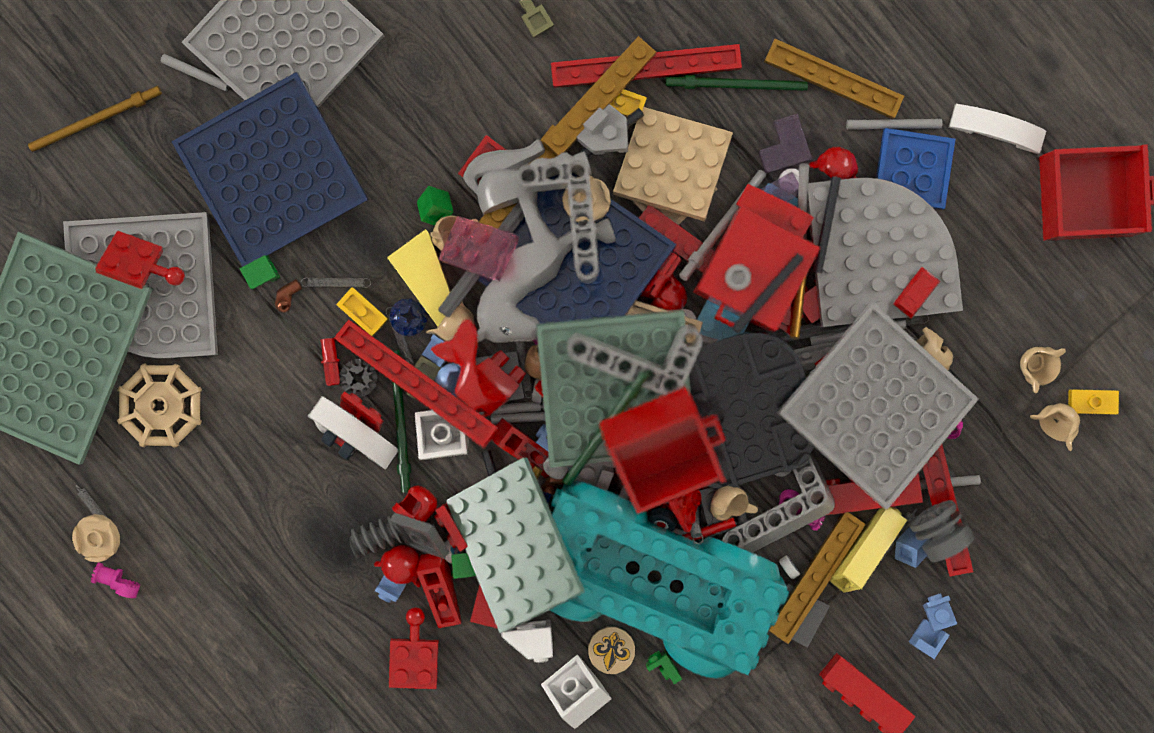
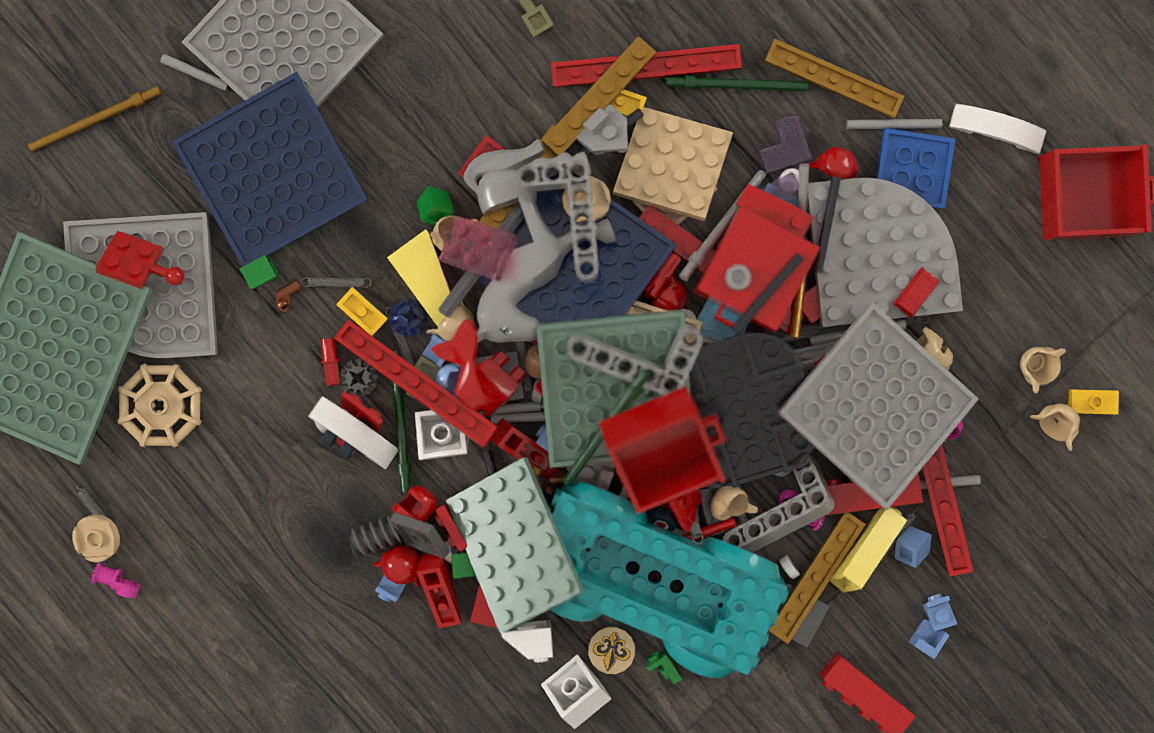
red plate [389,607,439,689] -> none
white tile [543,457,568,479] -> none
dark grey wheel [909,500,975,562] -> none

